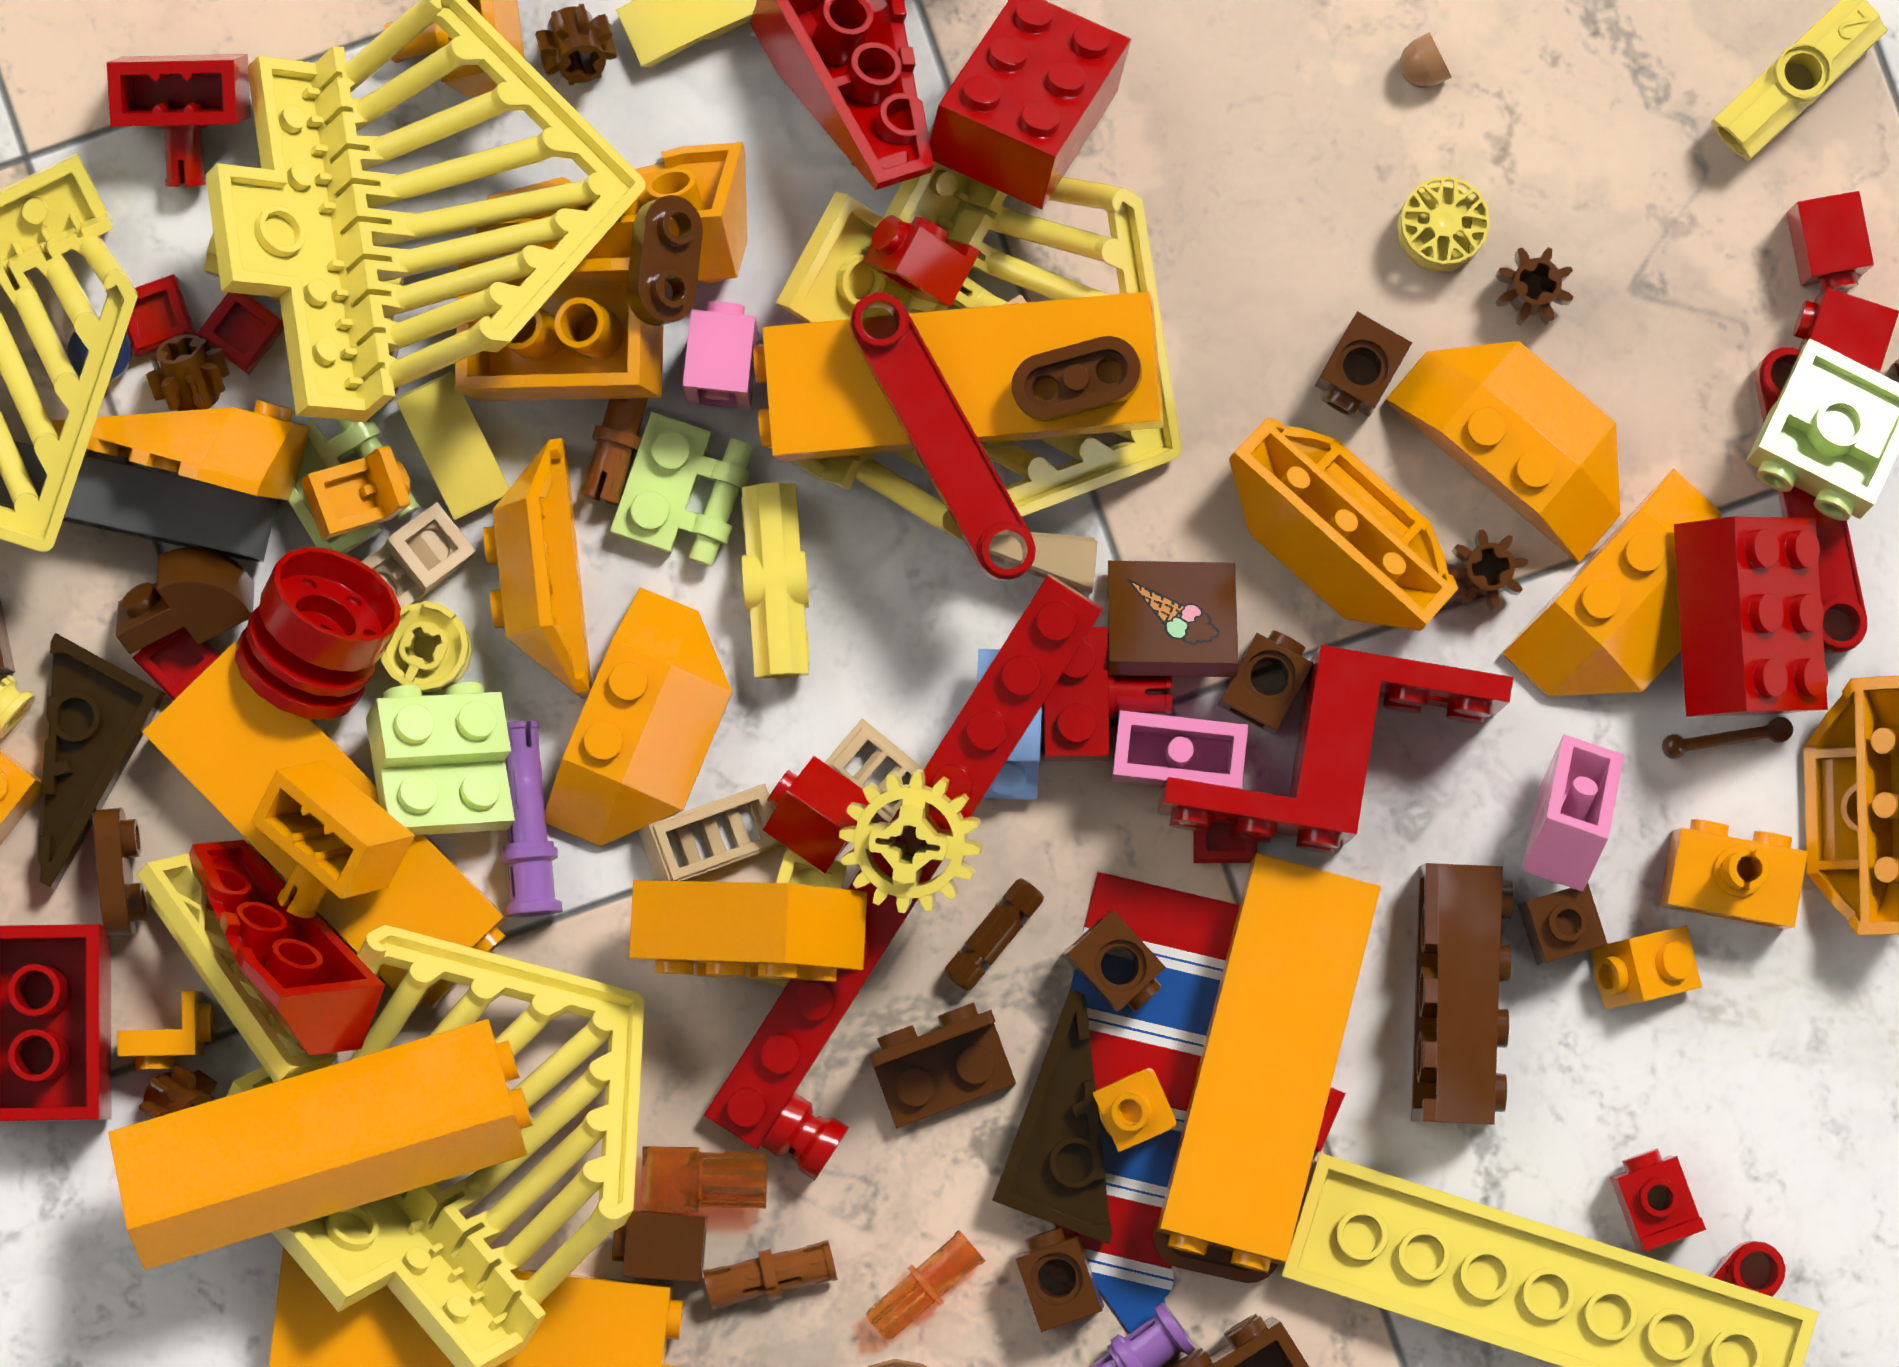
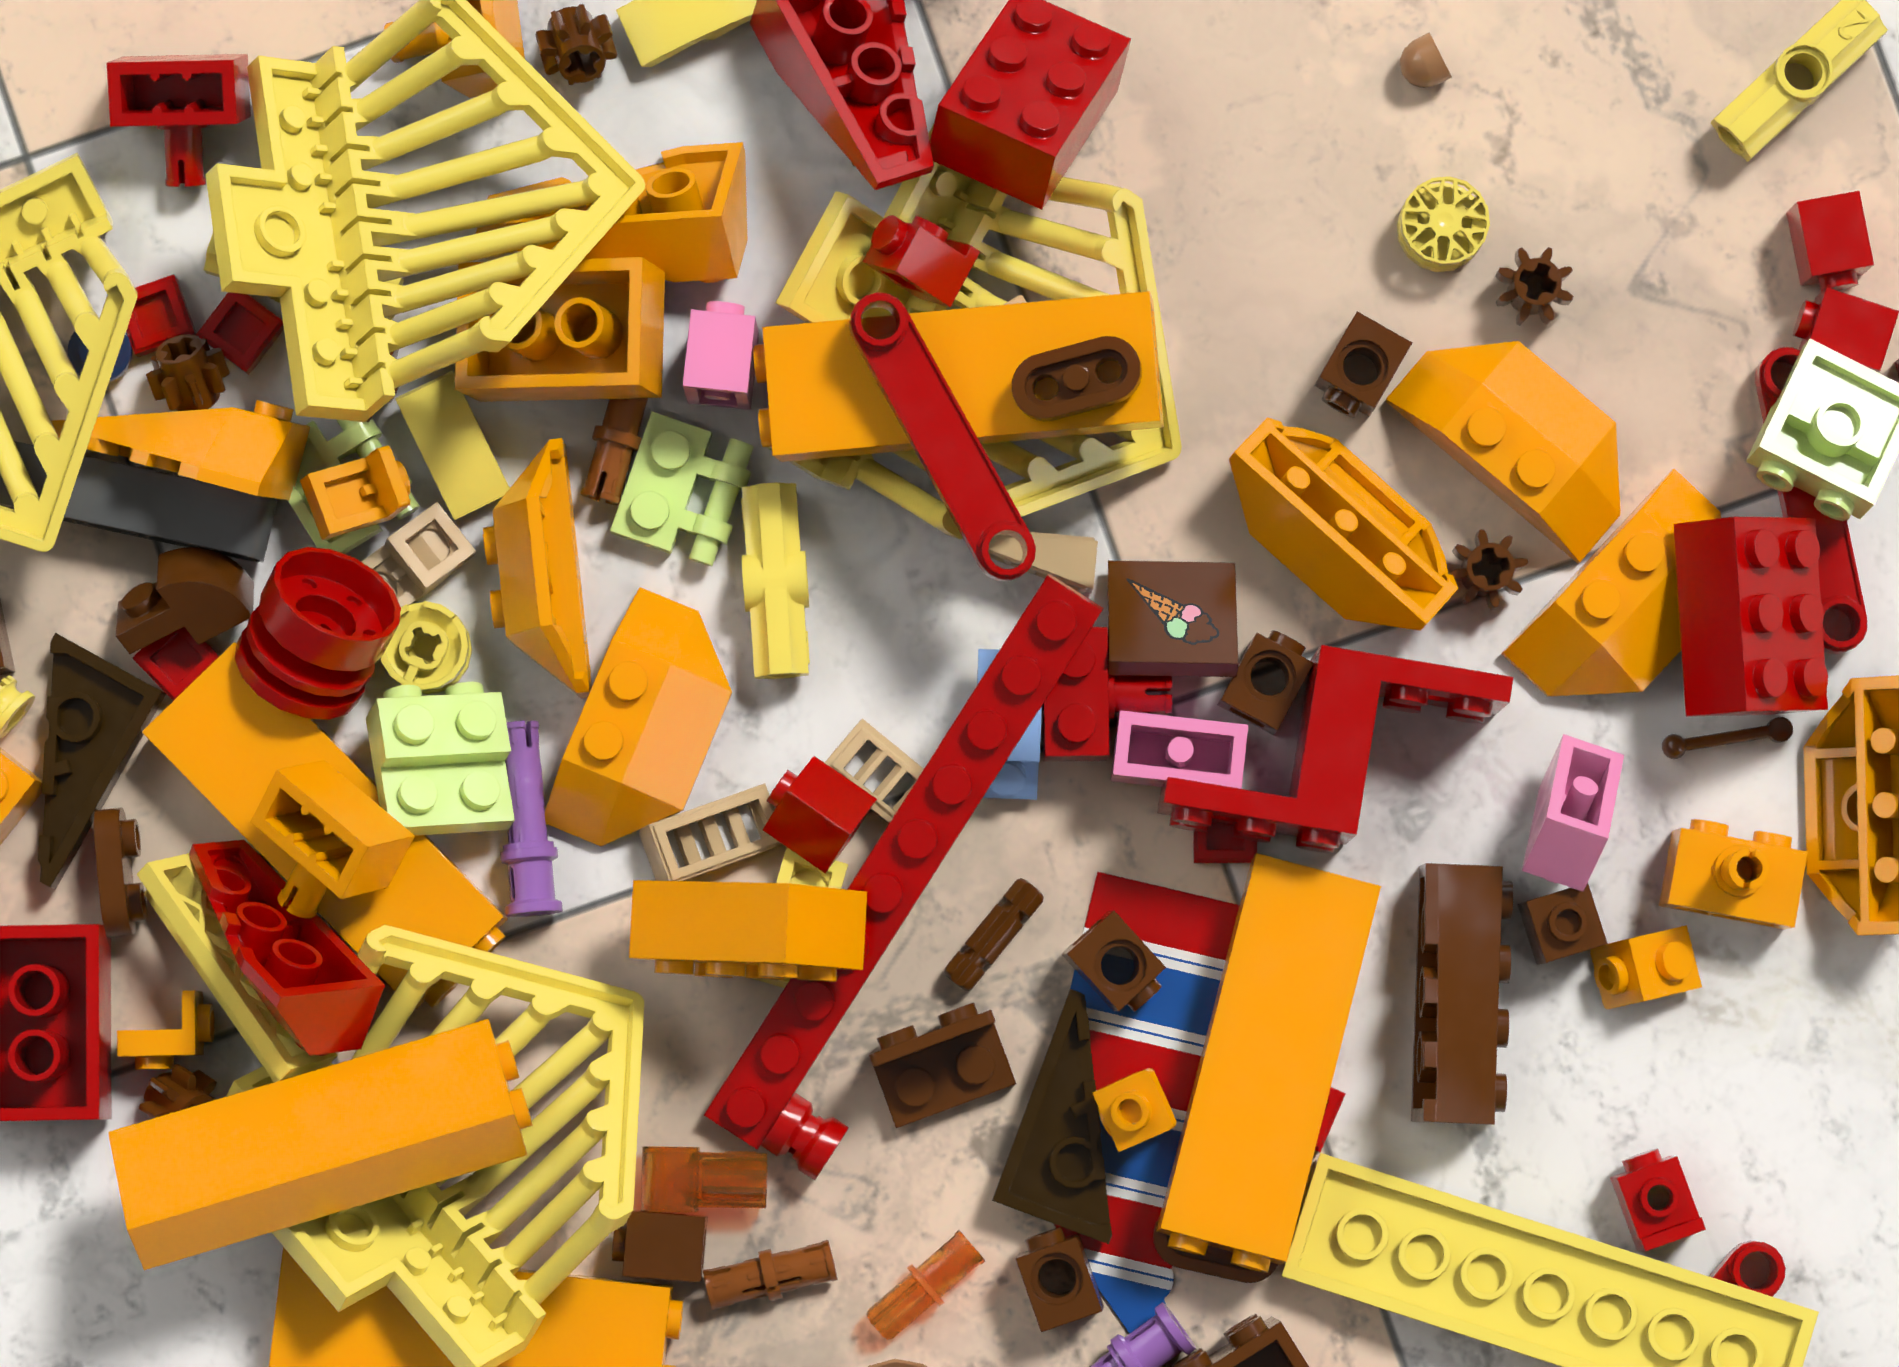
reddish brown plate [626,195,703,326] -> none
light yellow gear [839,769,983,913] -> none

